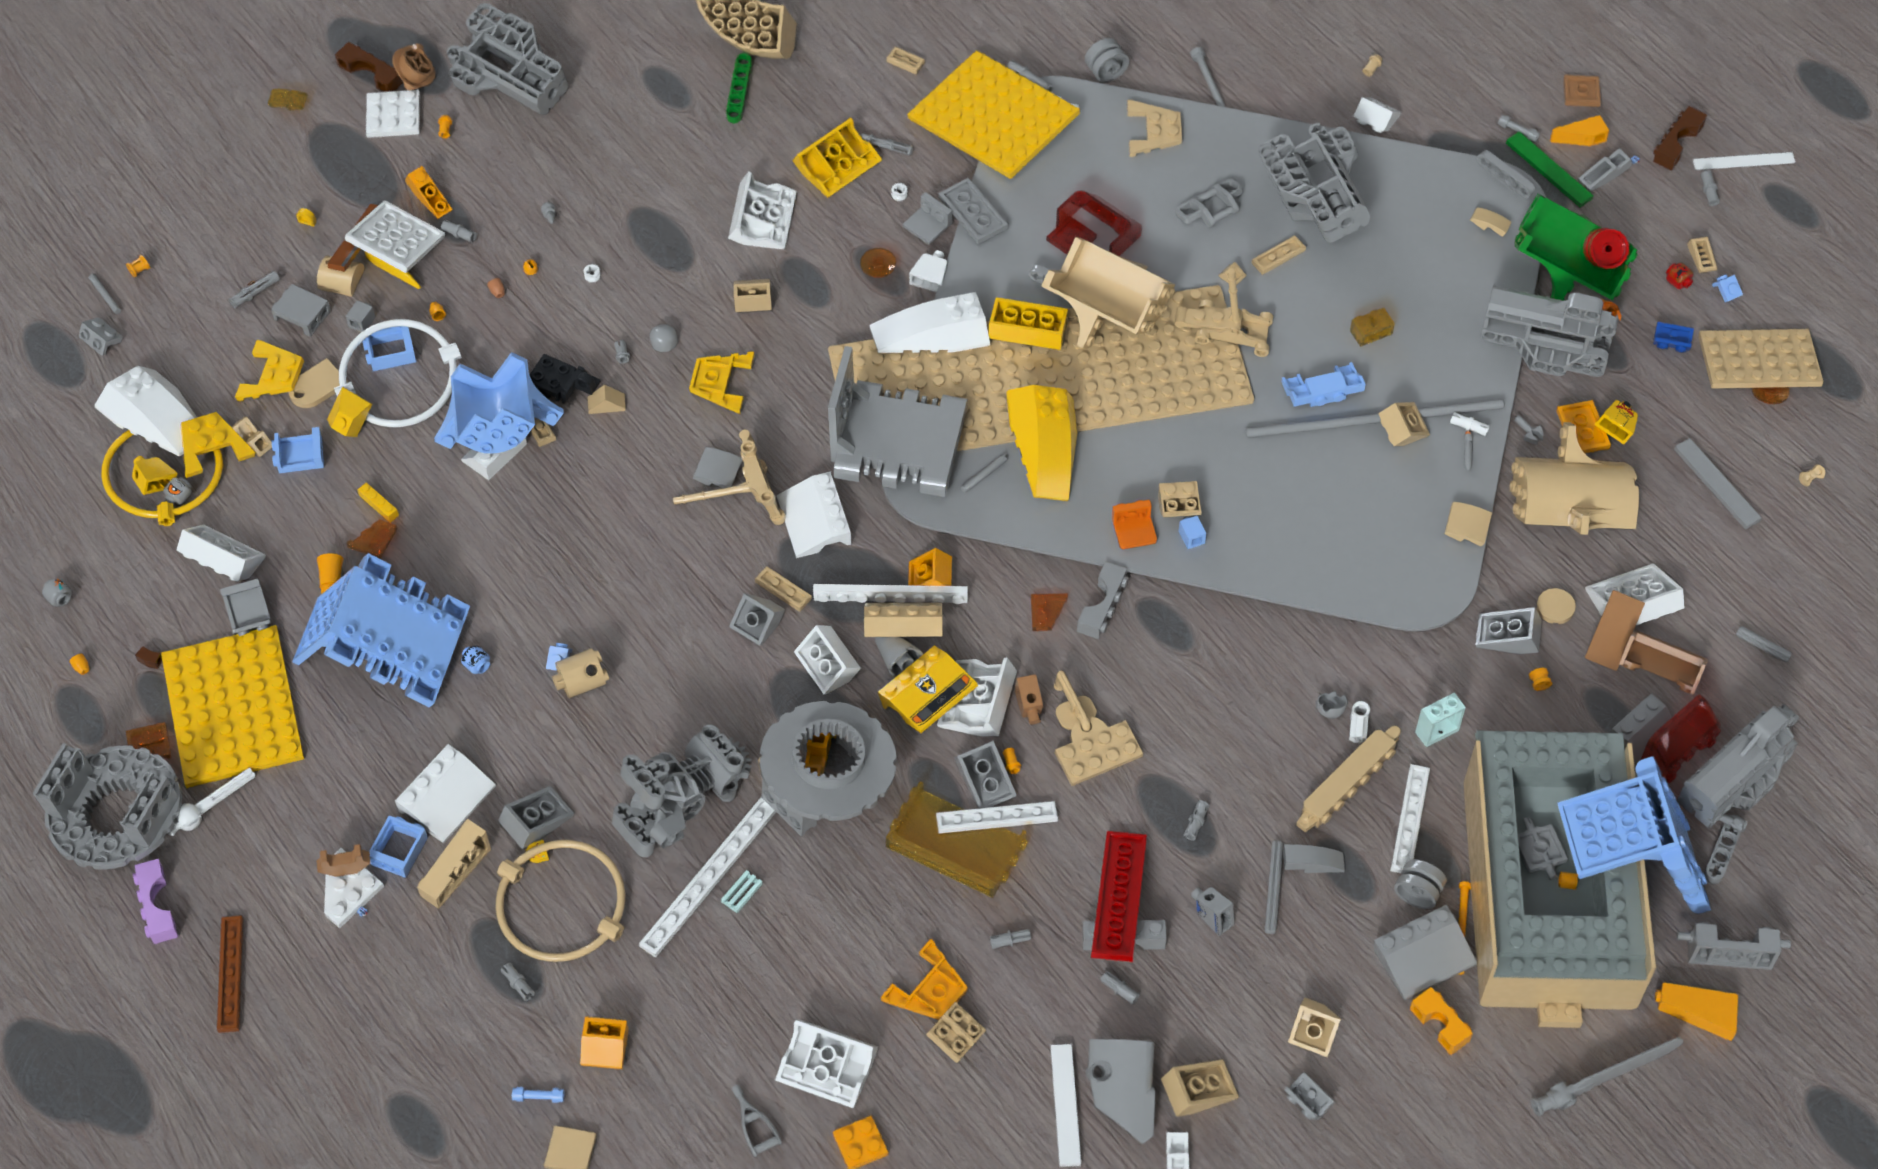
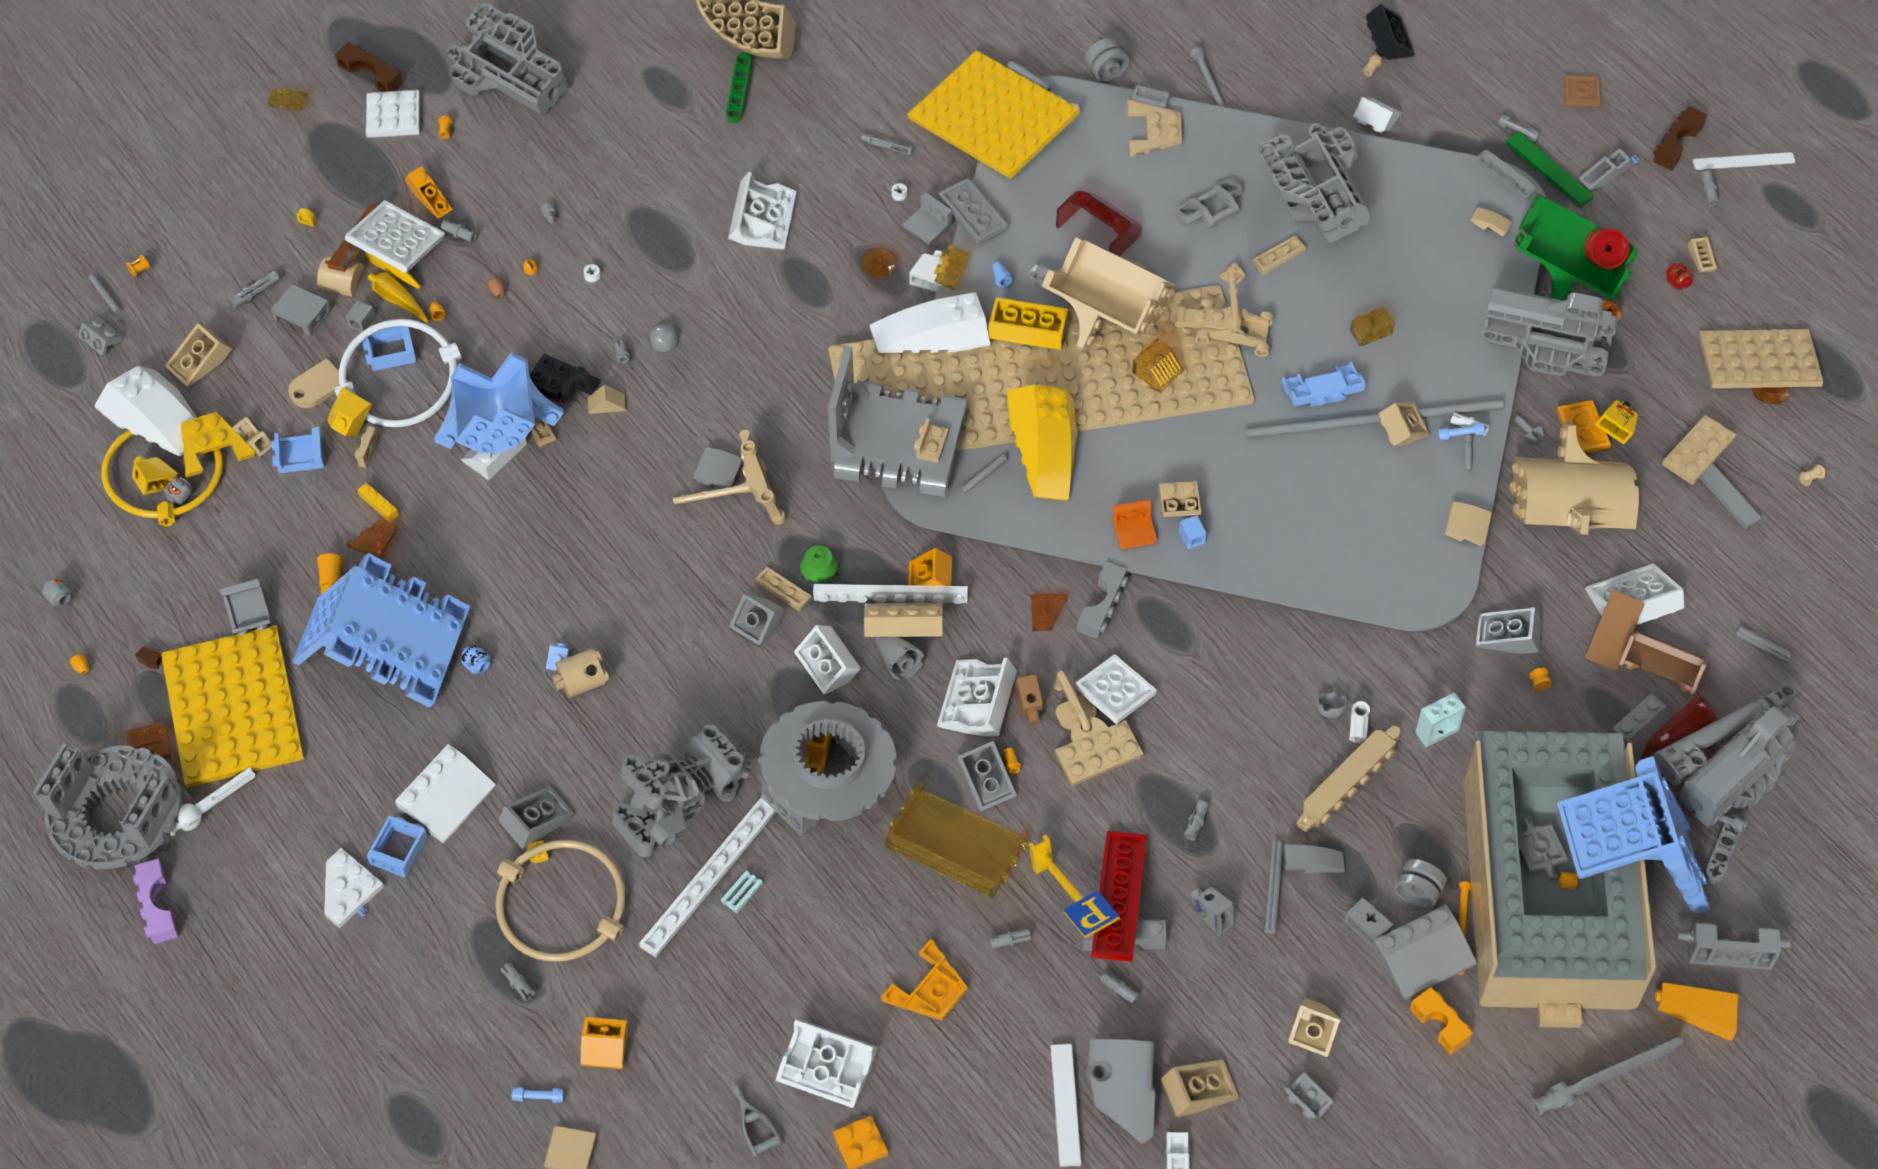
white slope [176,524,266,582] -> none
dark orange tile [217,915,243,1033] -> none
yellow wing [235,340,304,401] -> none
medium nougat piece [316,844,371,877] -> none
medium nougat piece [392,44,435,91] -> none
tan wedge [417,819,491,909] -> none
yellow wing [689,351,755,414] -> none
tan slope [734,279,772,312] -> none
white piece [777,472,851,558] -> none
yellow piece [792,118,882,198] -> none
yellow piece [878,645,978,733] -> none
tan tile [887,47,925,75] -> none
tan slope [926,1002,986,1063] -> none
white tile [936,801,1058,833] -> none
clear red tile [1046,215,1097,255] -> none
white tile [1390,764,1430,873] -> none
tan tile [1537,588,1576,624] -> none
light orange slope [1550,115,1609,146] -> none
blue bracket [1653,322,1694,353] -> none
light blue bracket [1712,274,1743,302] -> none
none -> tan slope [165,323,232,387]
none -> tan plate [355,426,378,468]
none -> yellow piece [368,272,429,323]
none -> bright green cone [800,546,838,584]
none -> tan bracket [914,418,949,463]
none -> clear yellow brick [934,245,969,290]
none -> light blue cone [992,262,1012,288]
none -> piece [1028,835,1120,938]
none -> white plate [1074,654,1157,724]
none -> light grey plate [1131,85,1170,108]
none -> clear yellow slope [1132,337,1184,393]
none -> light grey brick [1344,898,1393,948]
none -> black slope [1365,4,1415,60]
none -> light blue bar [1439,422,1485,440]
none -> light grey piece [1653,682,1797,786]
none -> tan plate [1662,414,1737,485]

